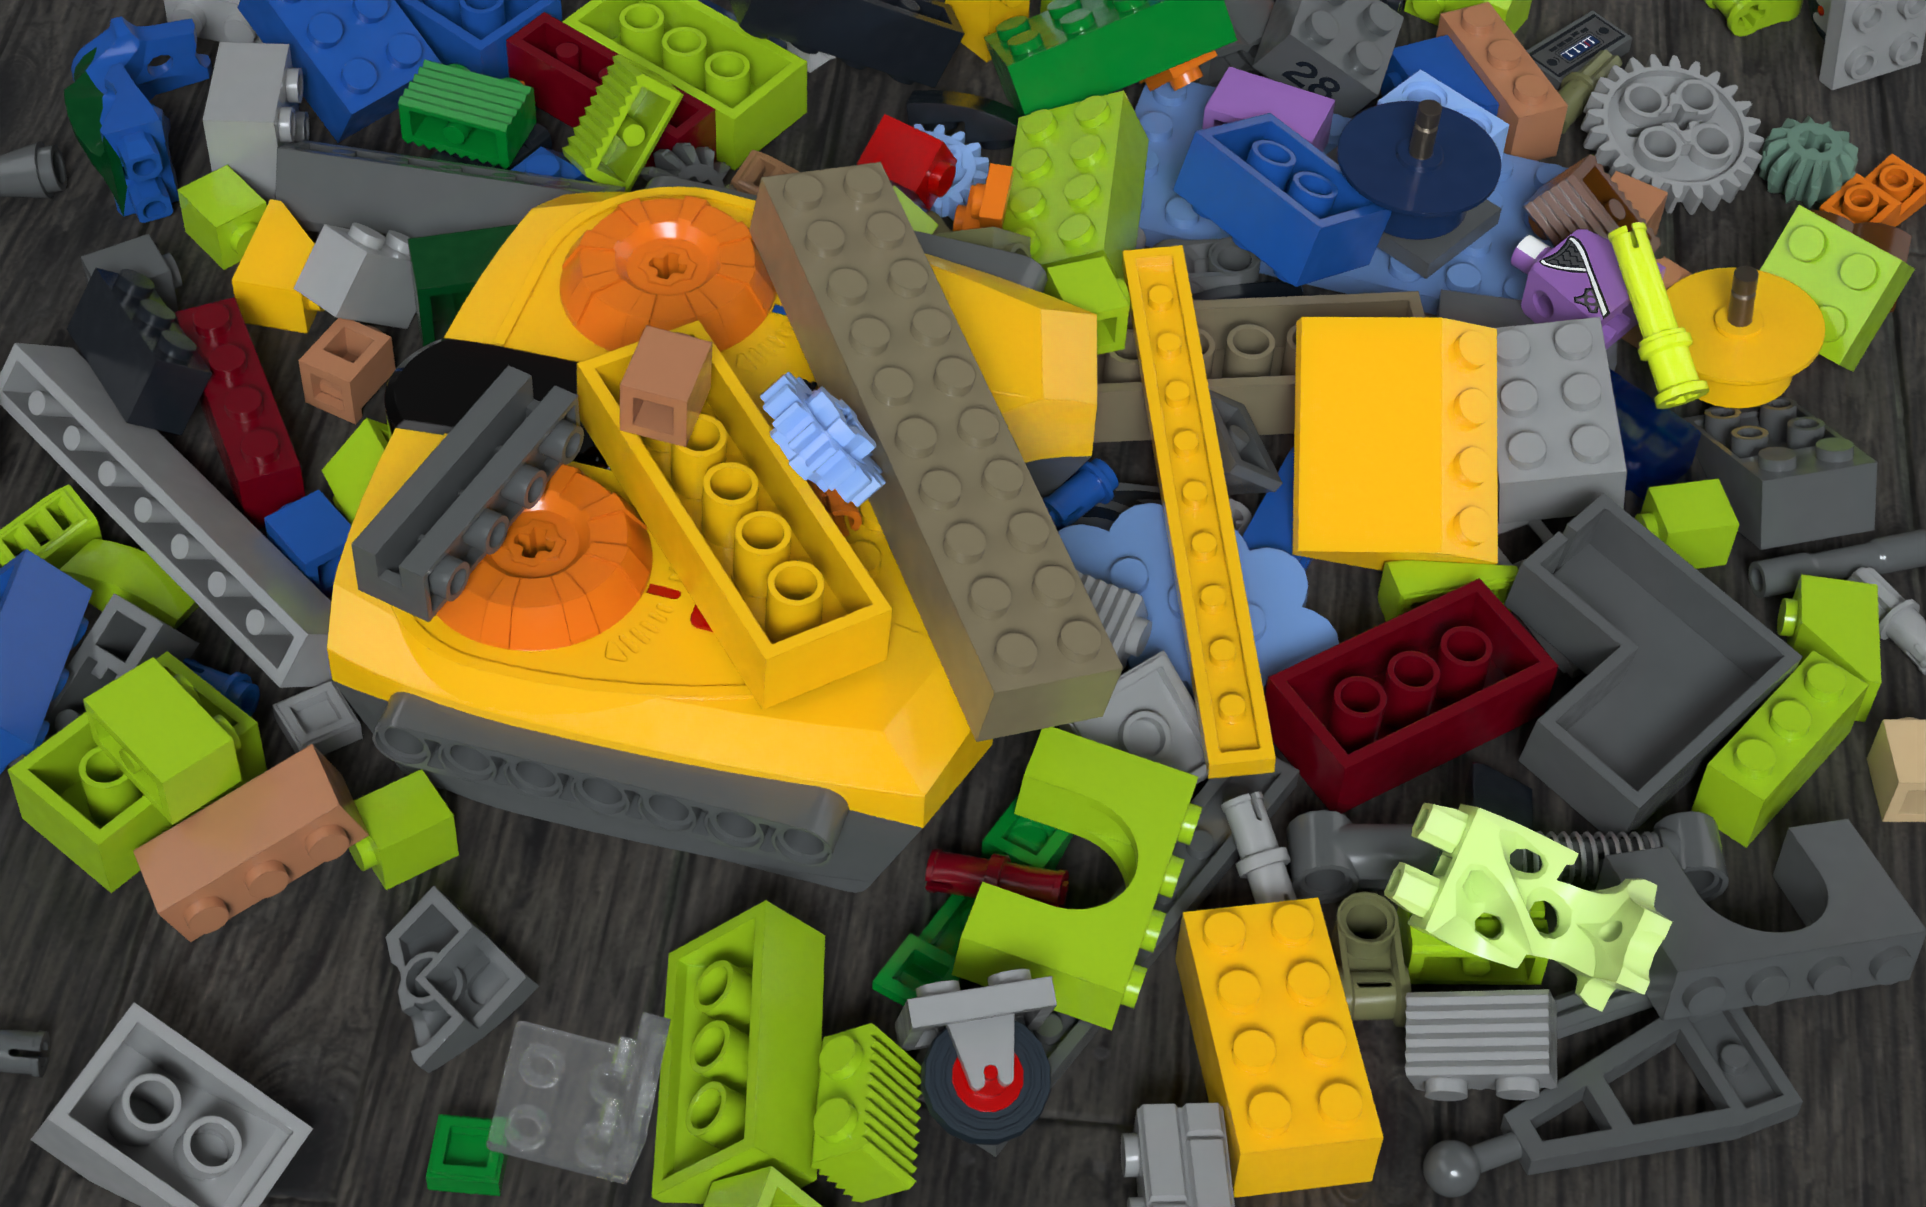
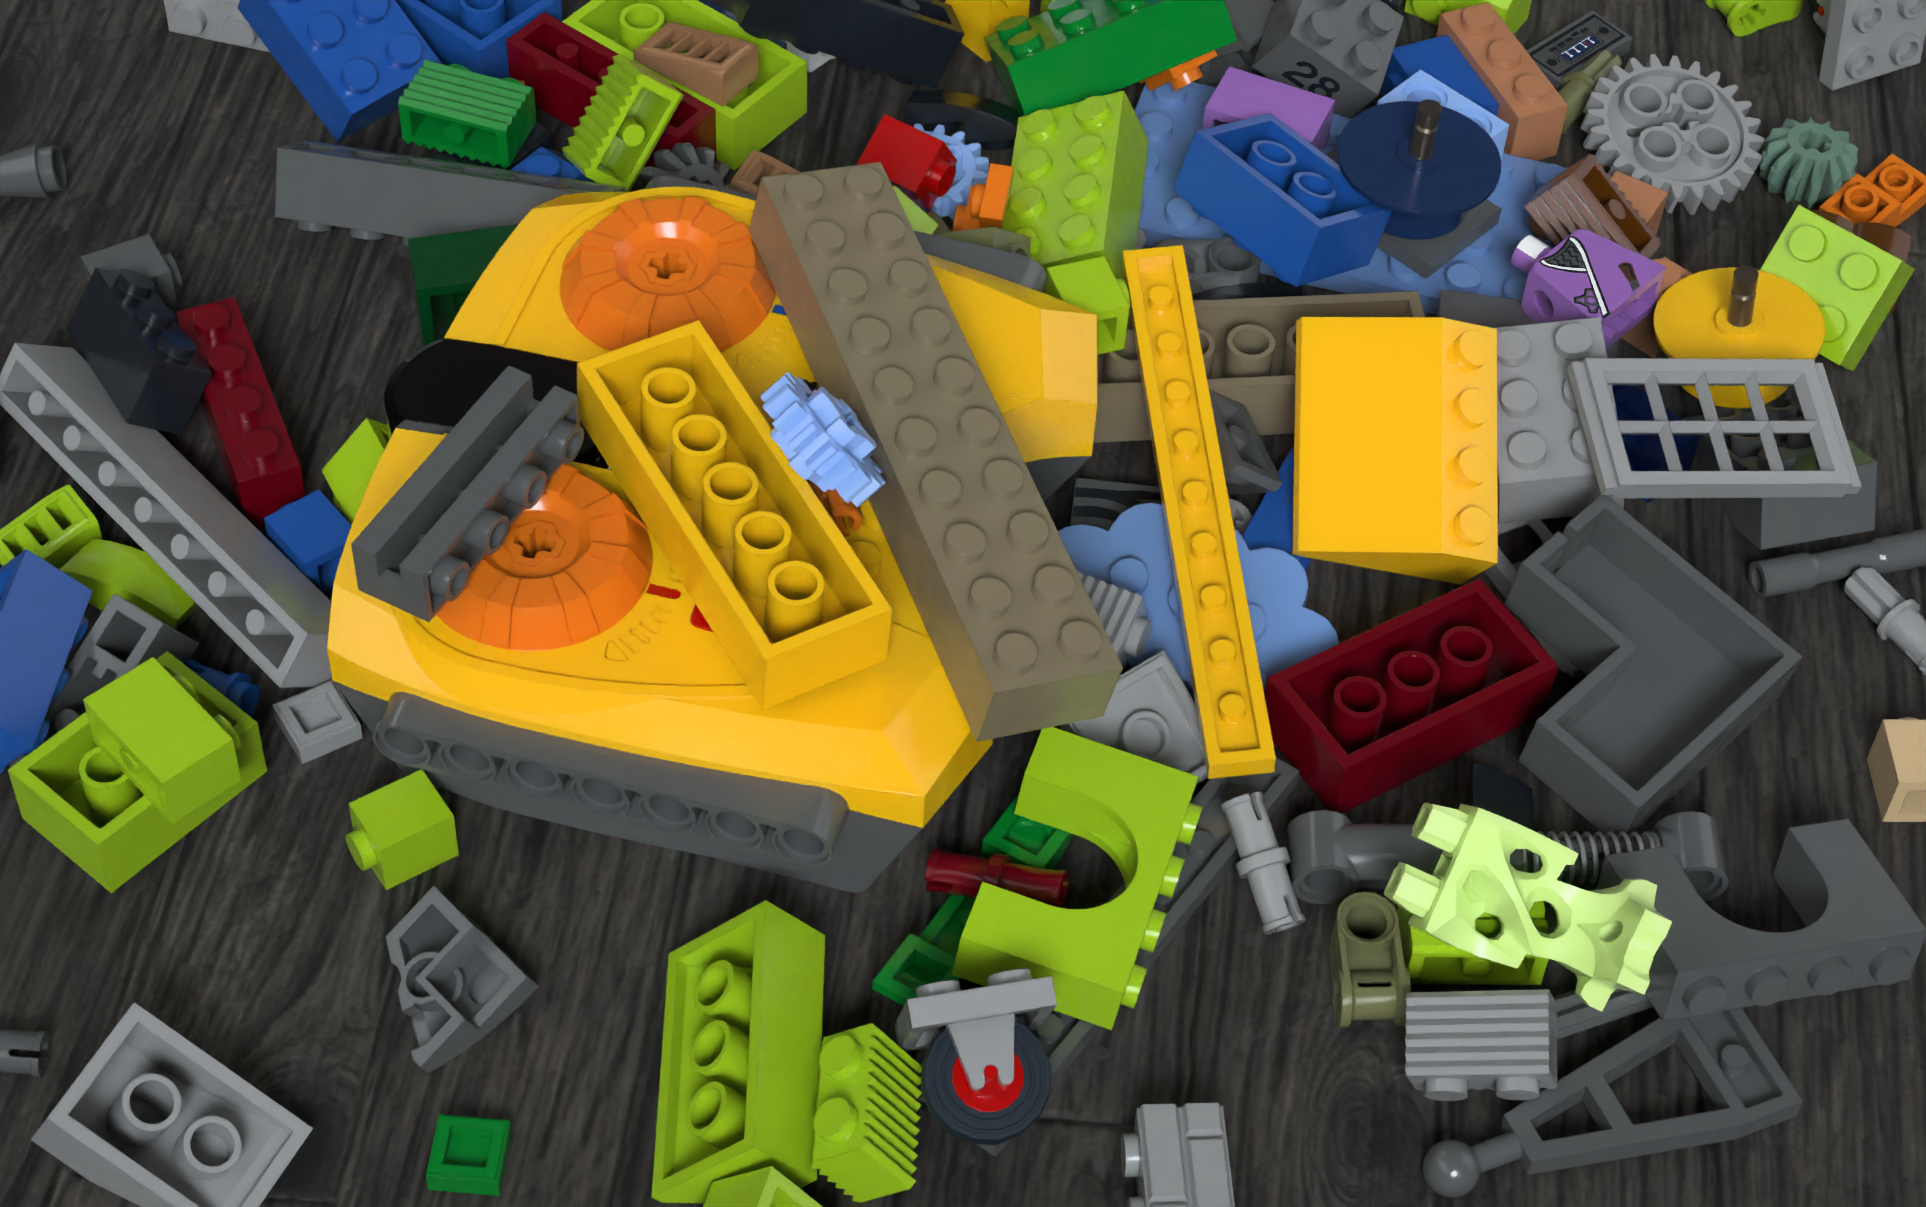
blue hips [64,16,213,223] -> none
nougat brick [133,744,369,942] -> none
lime brick [177,165,267,270] -> none
light grey brick [203,42,310,205] -> none
yellow slope [232,199,325,334] -> none
light grey brick [293,222,416,329] -> none
nougat brick [298,318,396,425] -> none
clear bracket [486,1012,671,1185] -> none
nougat brick [620,325,712,447] -> none
blue pin [1043,458,1119,531] -> none
yellow brick [1175,897,1383,1198] -> none
lime slope [1378,560,1519,622] -> none
neon yellow pin [1607,222,1709,409] -> none
lime brick [1635,478,1740,569] -> none
lime brick [1691,650,1869,848] -> none
lime slope [1777,574,1881,722] -> none
none -> medium nougat slope [633,22,759,107]
none -> light grey piece [1567,358,1862,499]

